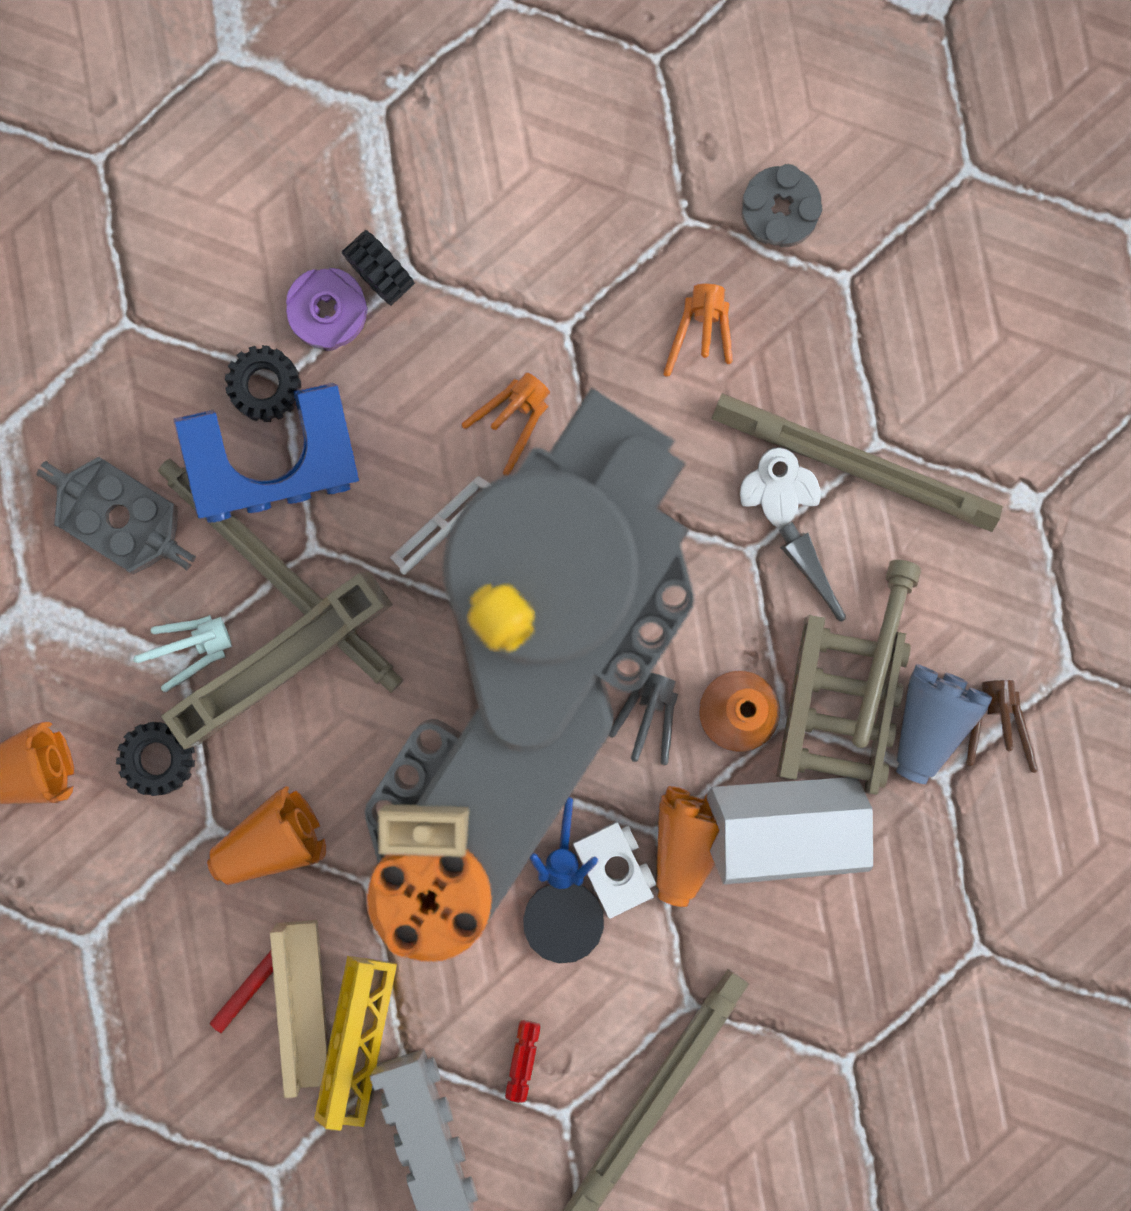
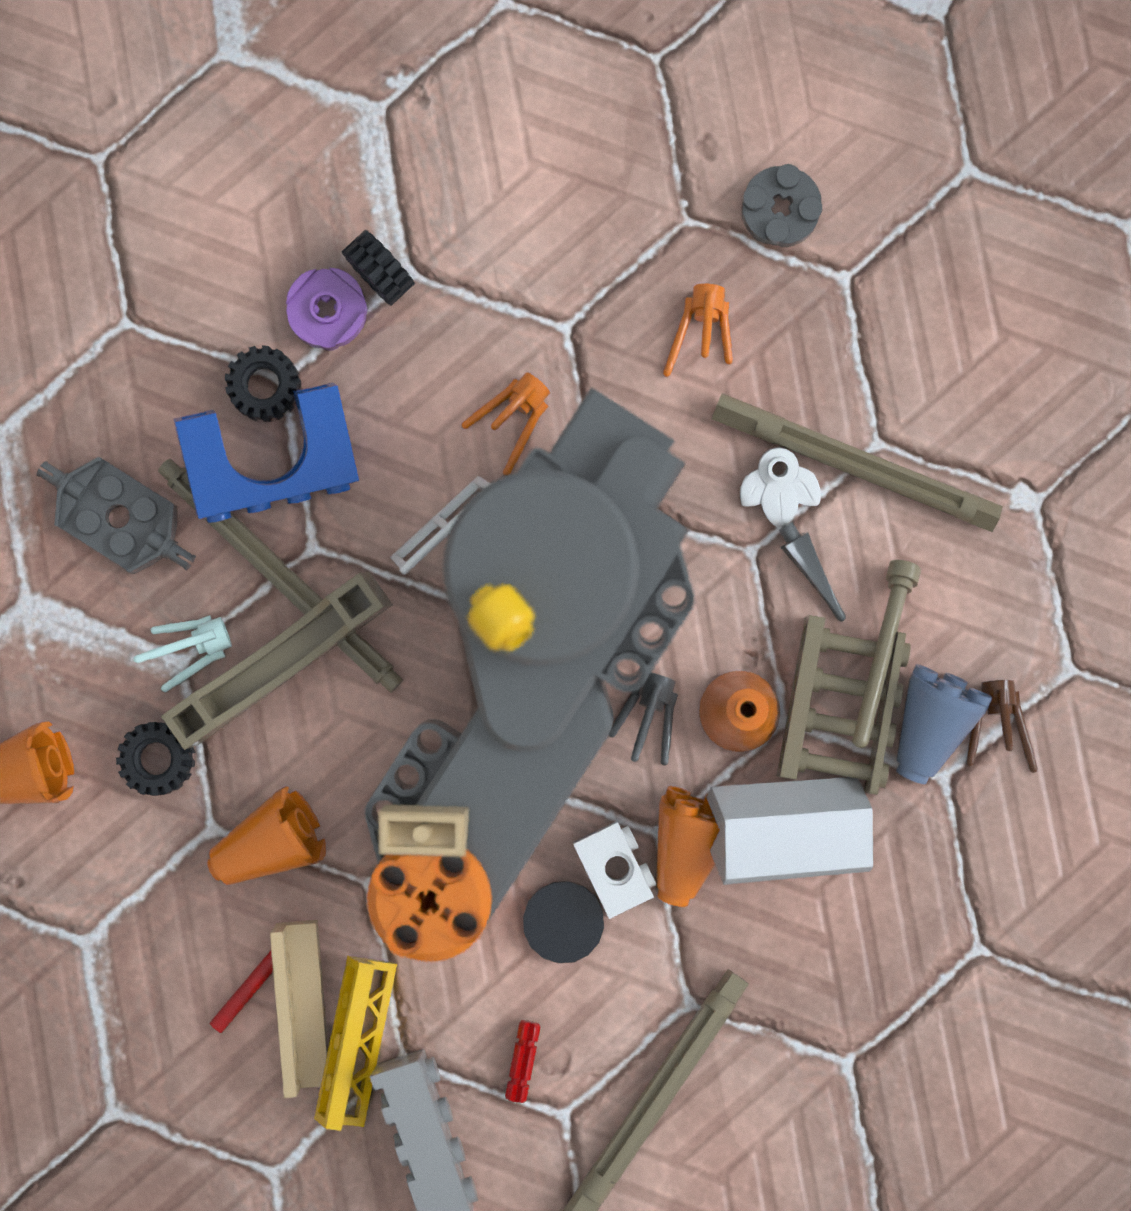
blue plant [530,797,598,889] -> none

